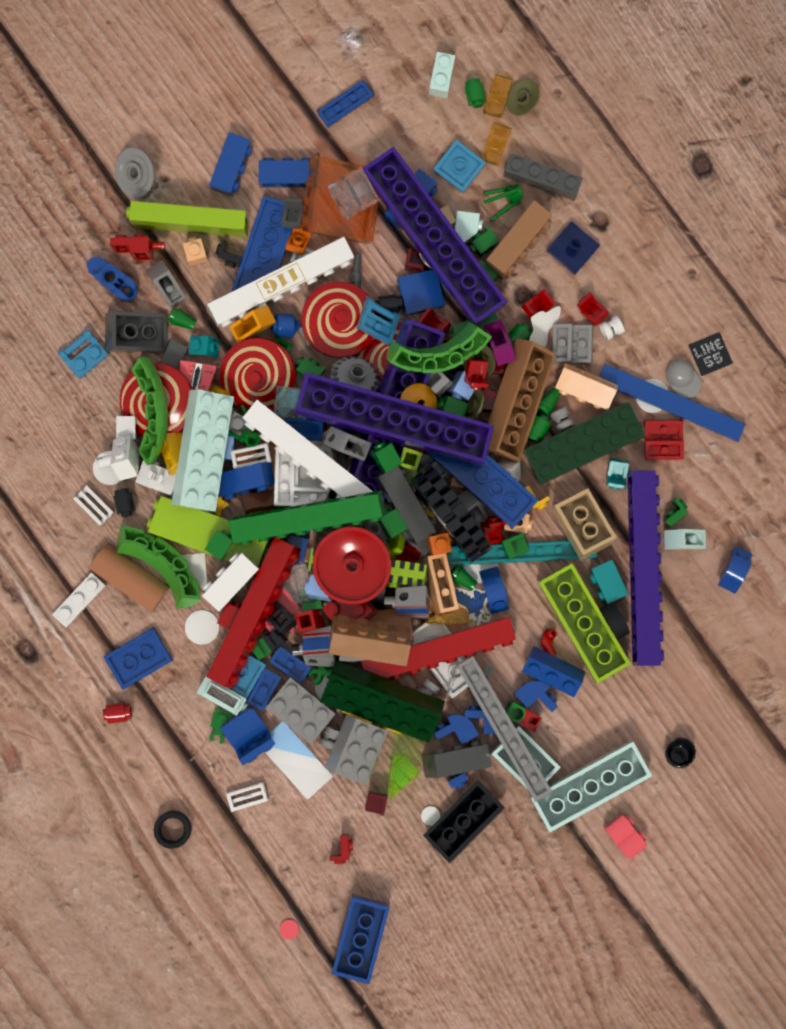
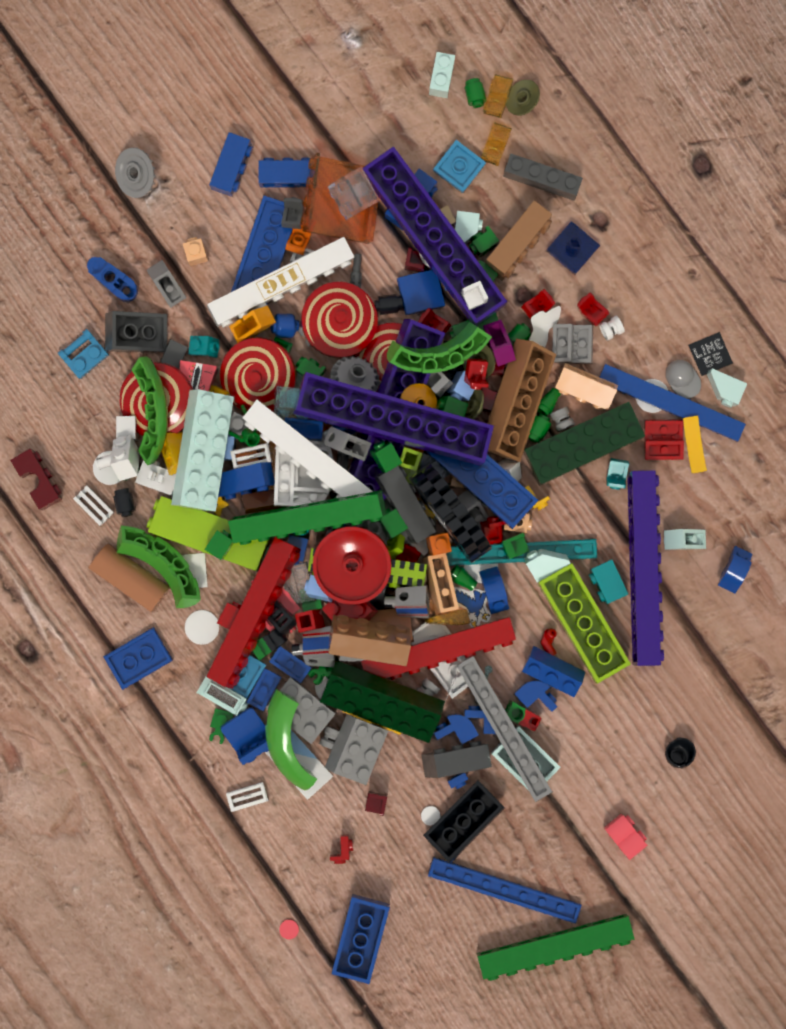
white plate [52,572,107,628] -> none
red brick [103,702,132,724] -> none
red plate [110,234,165,260] -> none
lime brick [126,201,249,238] -> none
black tyre [153,810,192,849] -> none
green cone [167,307,197,330] -> none
white wedge [202,552,260,611] -> none
black bracket [216,240,242,269] -> none
blue tile [317,80,374,128] -> none
dark azure plate [356,297,401,345] -> none
clear neon green slope [388,753,420,799] -> none
green plant [483,184,523,222] -> none
light aqua brick [529,740,652,832] -> none
tan brick [552,488,617,561] -> none
black tyre [599,602,630,640] -> none
green bracket [663,498,688,528] -> none
none -> dark red arch [10,449,62,511]
none -> bright green brick [265,689,317,791]
none -> blue tile [428,857,582,924]
none -> white panel [461,281,488,310]
none -> green brick [477,914,635,981]
none -> light aqua slope [524,549,571,583]
none -> yellow sticker [683,416,707,473]
none -> light aqua slope [707,368,747,408]

